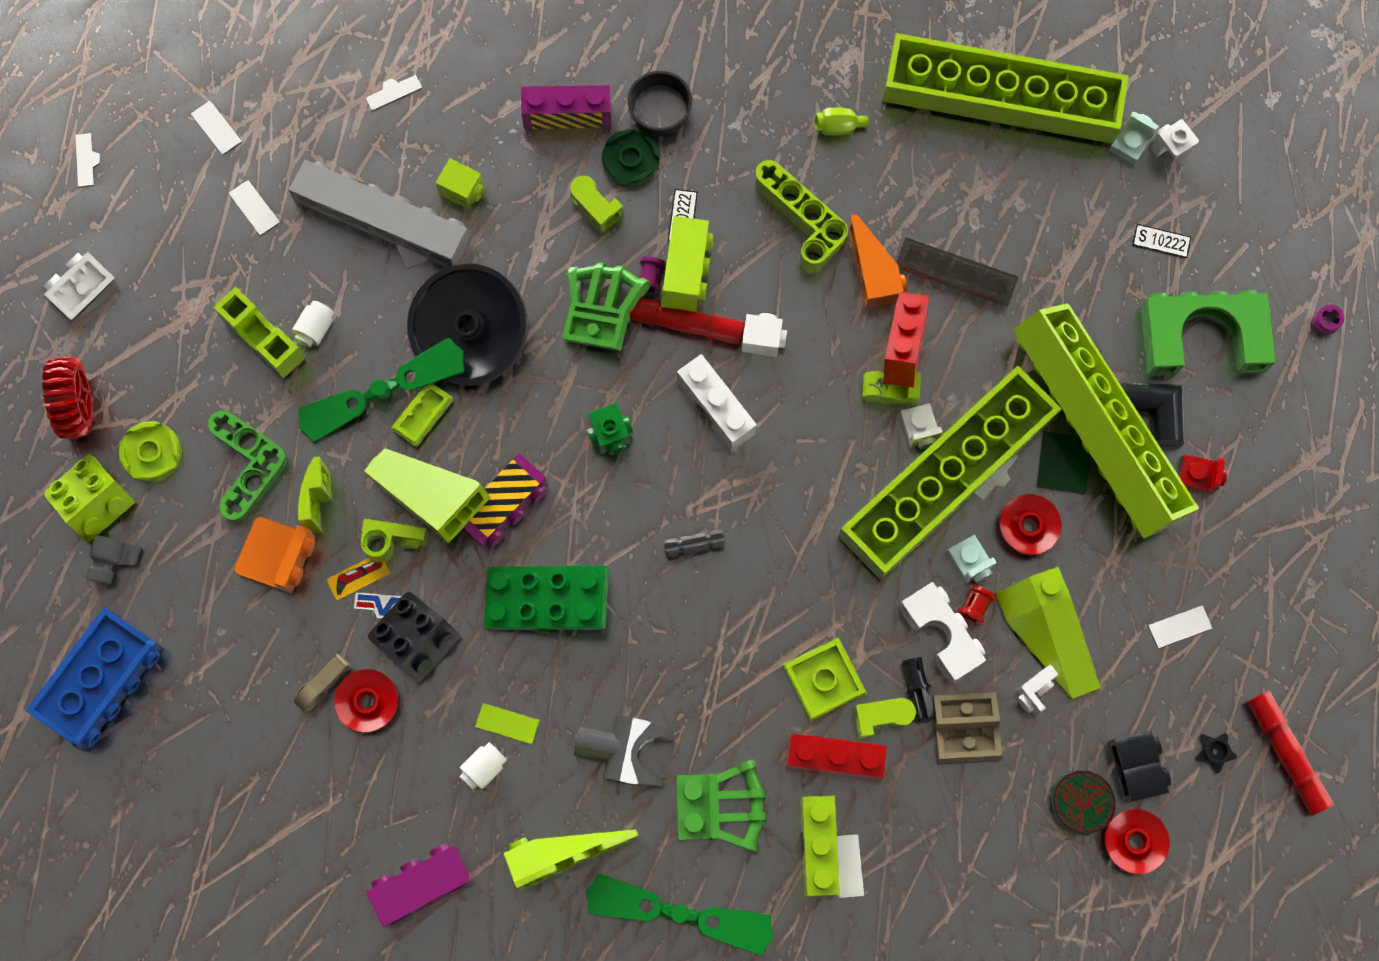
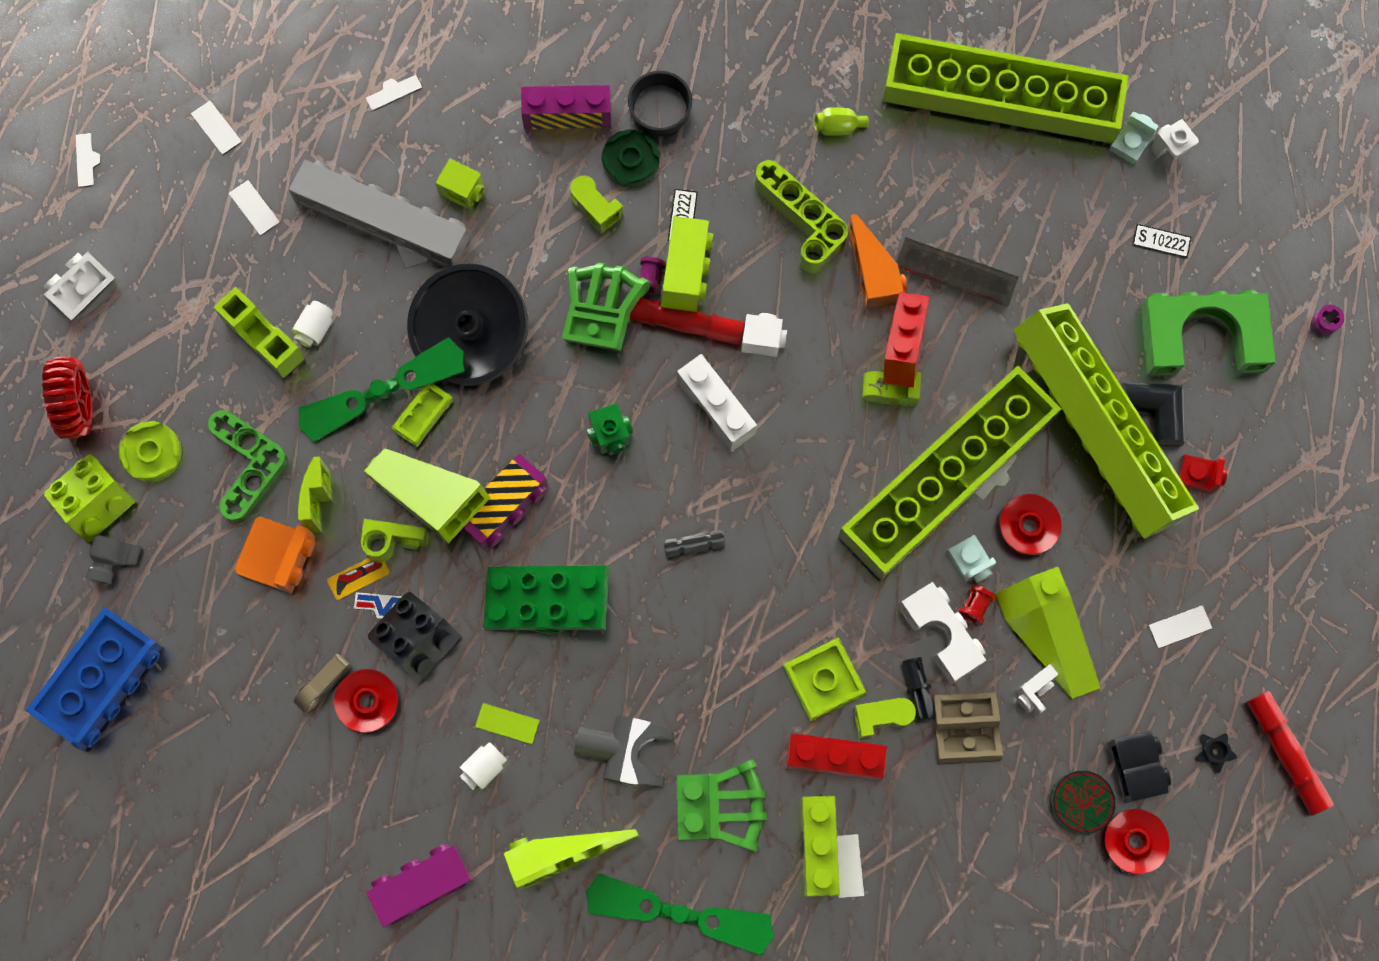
white bracket [899,403,943,449] -> none
dark green window [1037,431,1090,494] -> none

